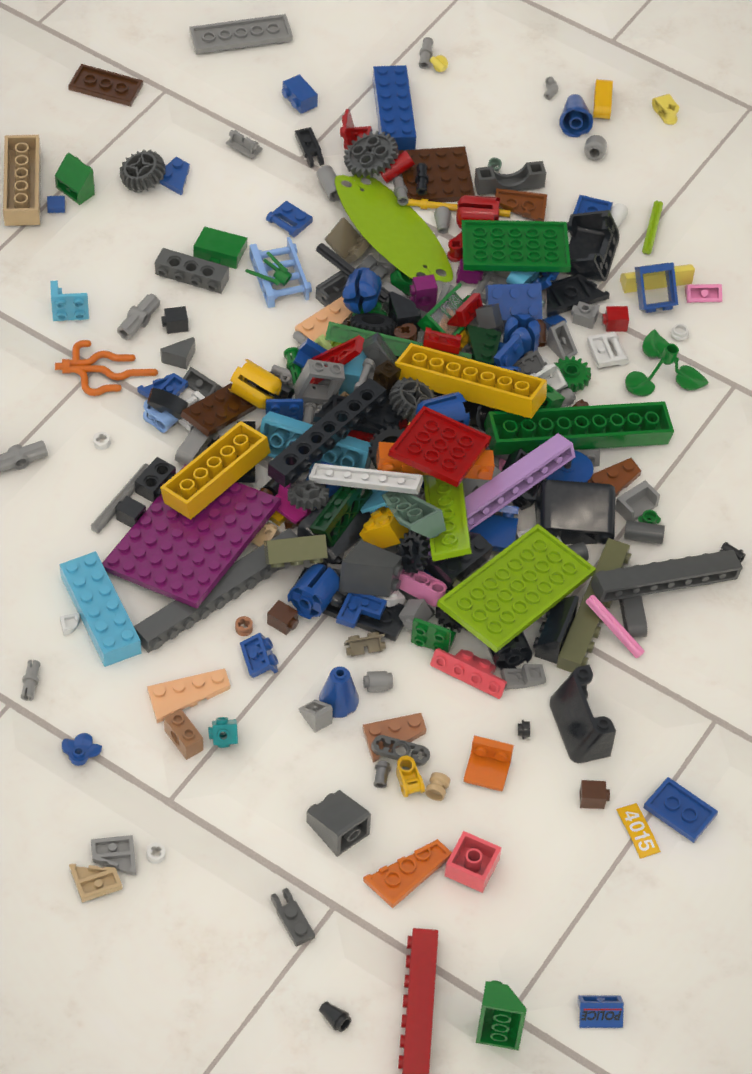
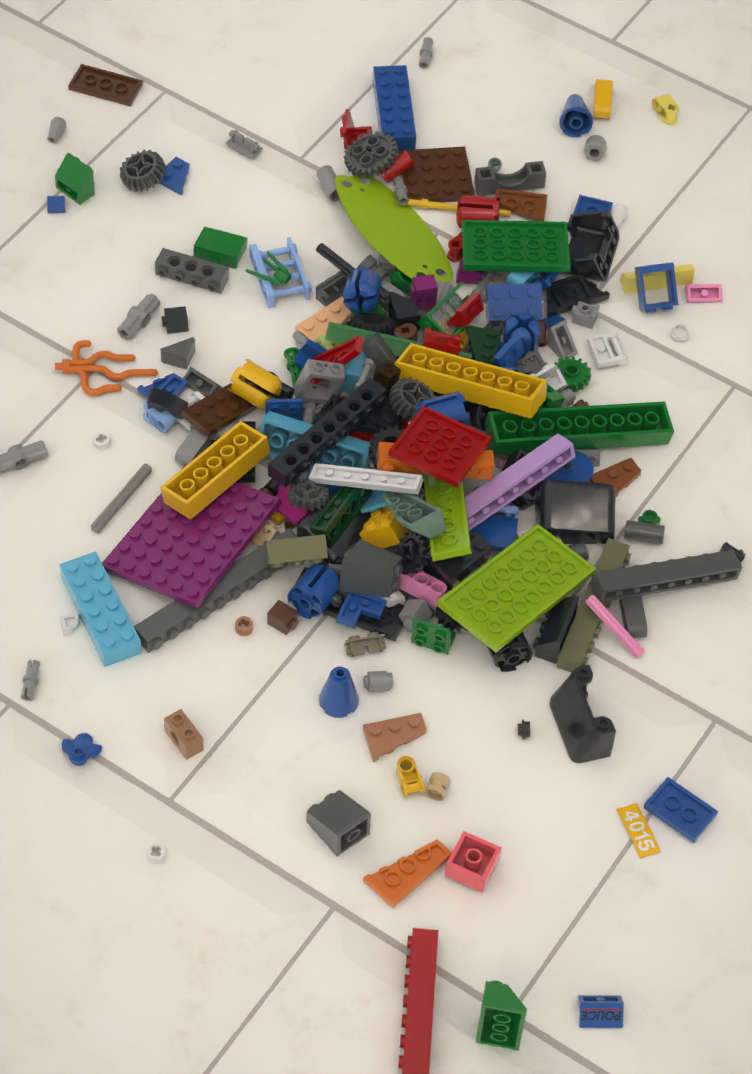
tan brick [3,135,41,226] -> none
medium azure bracket [50,281,89,321] -> none
tan wing [69,864,122,902] -> none
light grey wing [91,835,136,875] -> none
black brick [115,496,146,528] -> none
black brick [135,457,176,502] -> none
light nougat wing [147,668,230,724] -> none
light grey plate [189,14,293,54] -> none
teal brick [208,717,238,748] -> none
blue bracket [240,633,279,678] -> none
blue plate [266,201,313,237] -> none
light grey arm [271,365,292,385] -> none
dark grey hinge [271,888,315,947] -> none
blue brick [282,74,318,114] -> none
black hinge [295,127,324,168] -> none
light grey slope [298,700,333,733] -> none
black cone [319,1001,351,1032] -> none
dark tan bracket [325,217,371,264] -> none
dark grey beam [371,735,430,766] -> none
flat silver pin [374,761,391,788] -> none
black pin [415,163,429,196] -> none
light yellow plate [430,55,448,72] -> none
coral bracket [430,648,507,699] -> none
light grey cone [434,206,451,234] -> none
orange bracket [463,735,514,791] -> none
dark grey brick [475,303,503,330] -> none
light grey slope [501,664,546,689] -> none
light grey arm [544,77,558,100] -> none
reddish brown brick [579,780,610,809] -> none
red brick [602,306,629,332] -> none
light grey panel [615,480,660,521] -> none
green plant [625,329,709,396] -> none
lime axle [642,201,663,255] -> none
none -> light grey cone [47,117,67,143]

